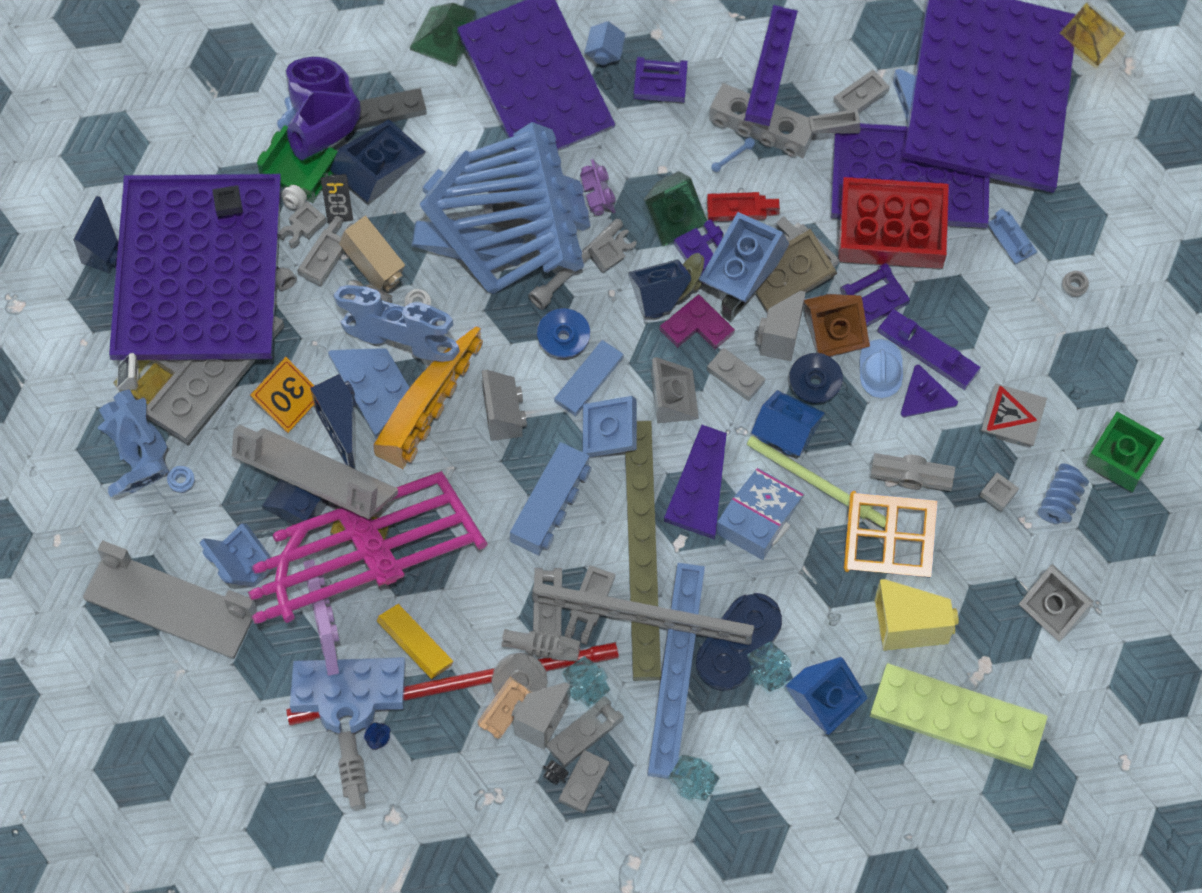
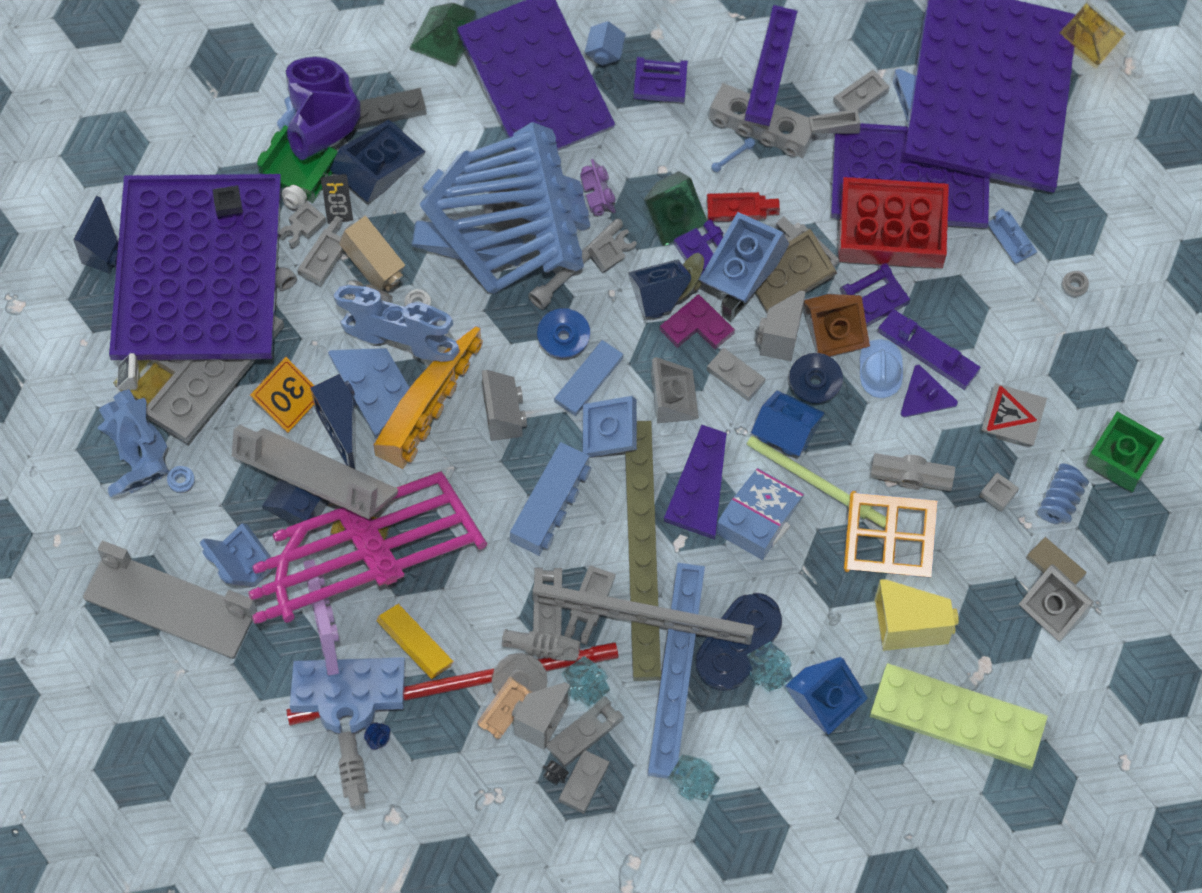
none -> dark tan tile [1026,537,1087,585]

